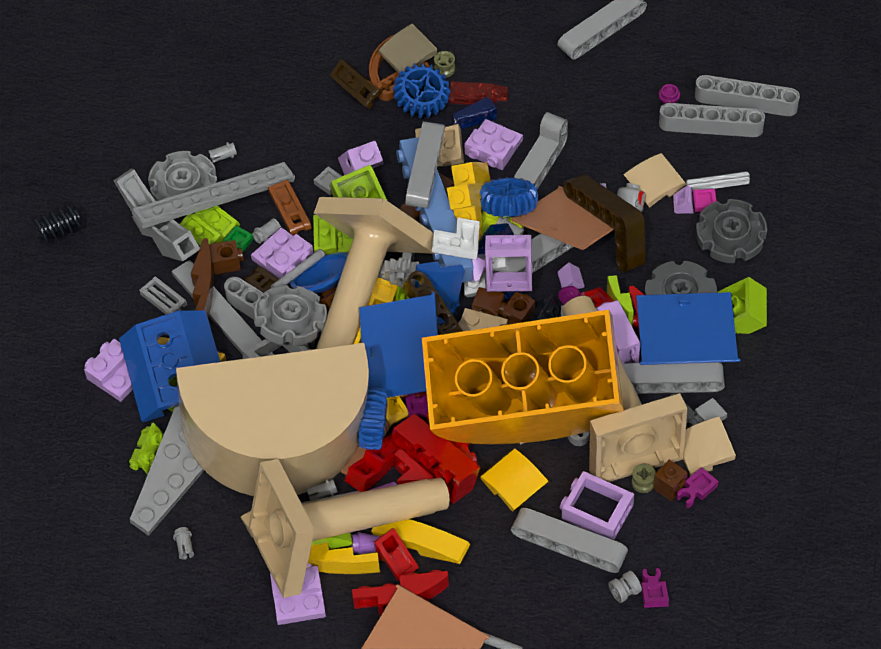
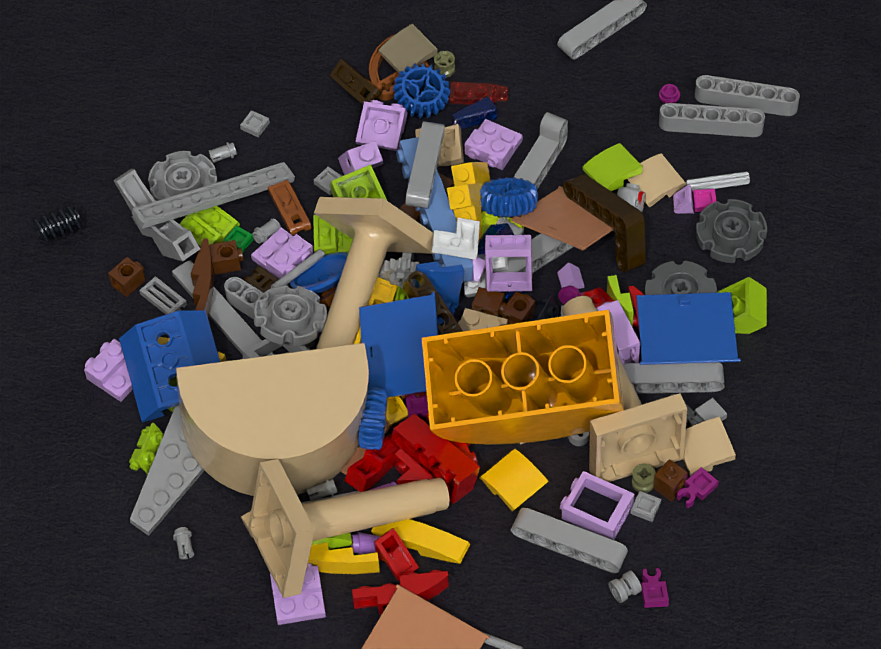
none -> reddish brown brick [108,257,145,297]
none -> light grey tile [240,110,270,137]
none -> lavender plate [356,100,408,151]
none -> lime slope [583,143,643,191]
none -> light grey tile [630,491,661,522]

